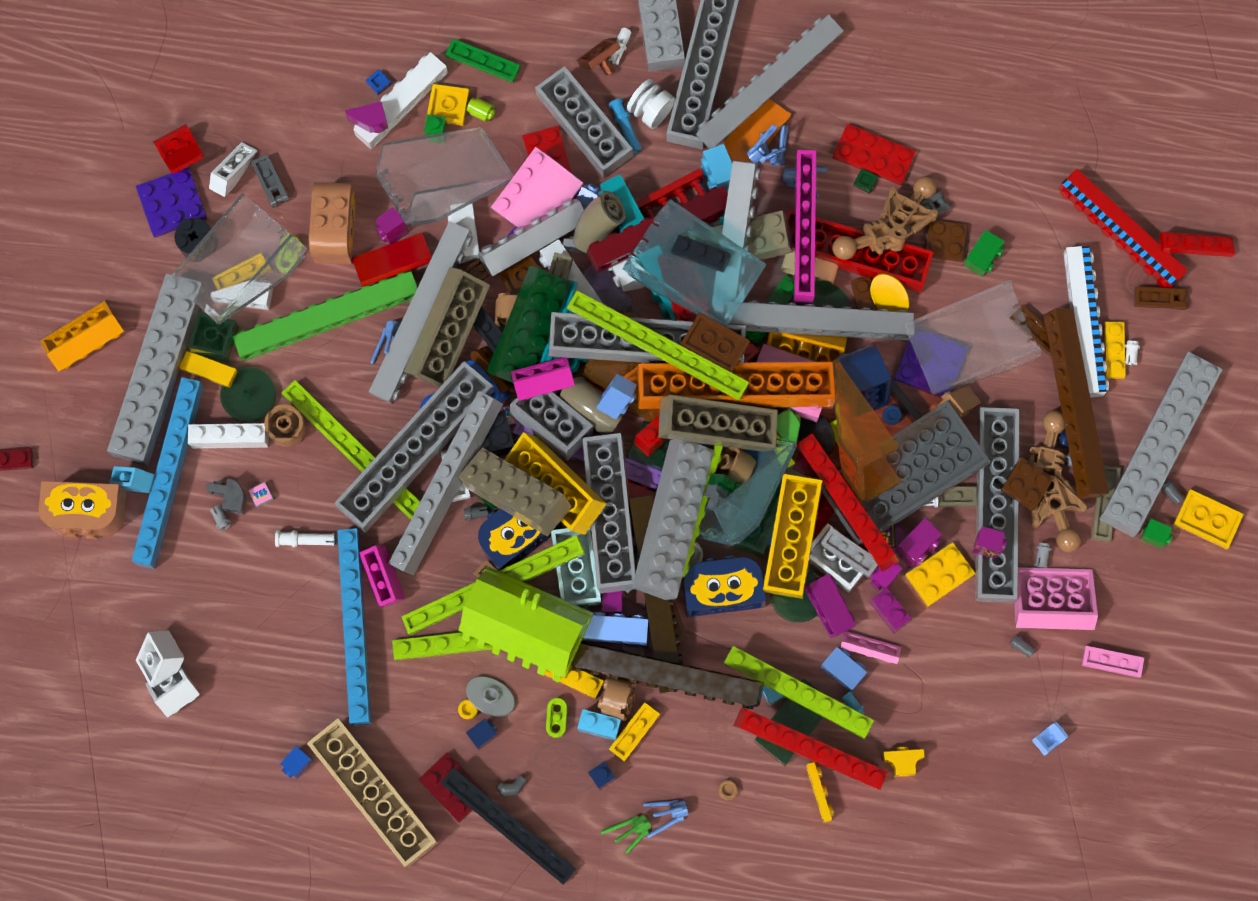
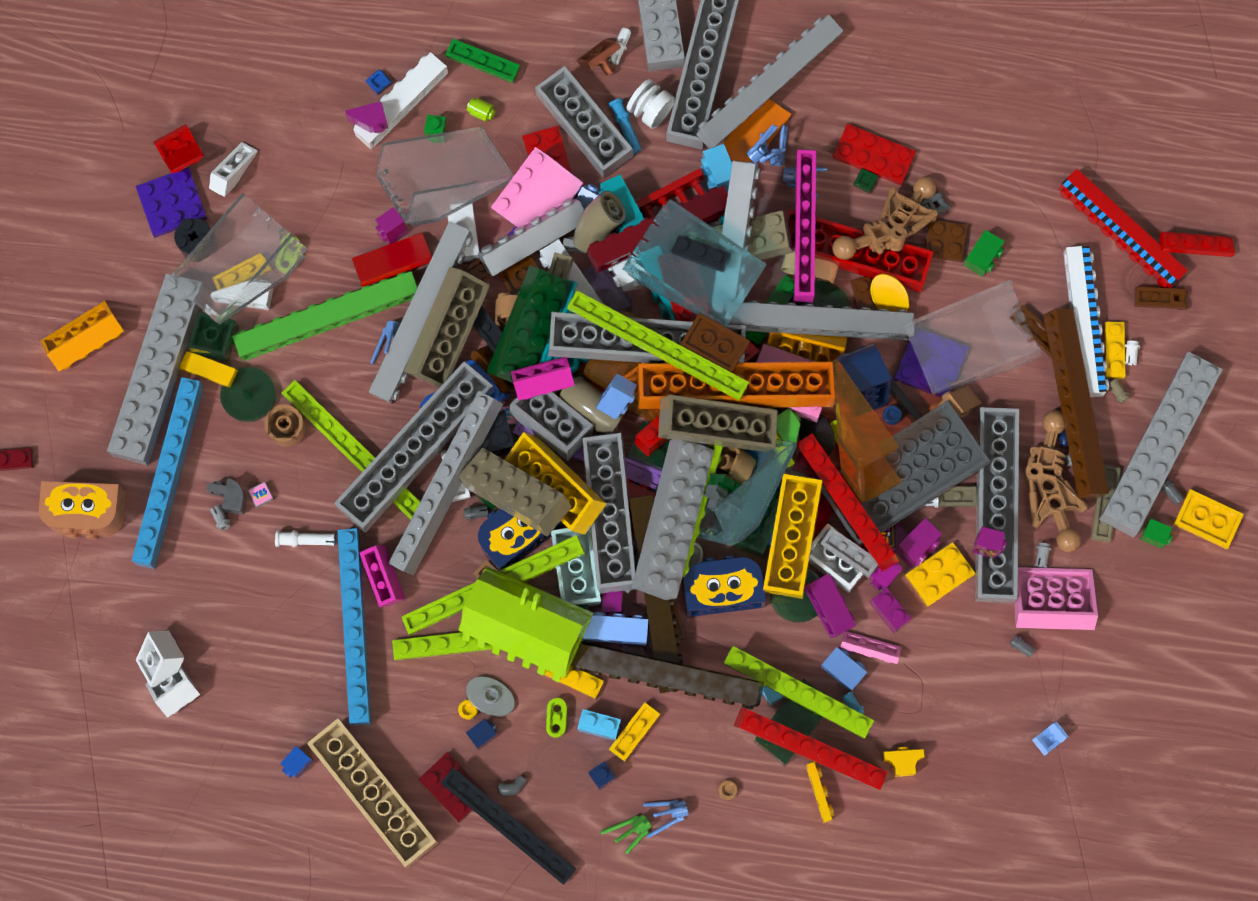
medium azure brick [109,466,154,493] -> none
white brick [188,423,269,449] -> none
dark grey plate [251,154,289,208] -> none
nougat brick [309,182,357,264] -> none
yellow plate [427,84,470,126] -> none
medium nougat brick [598,678,636,721] -> none
reddish brown plate [1000,457,1053,511] -> none
bright pink plate [1081,646,1144,678] -> none
none -> dark tan pin [1109,378,1130,404]

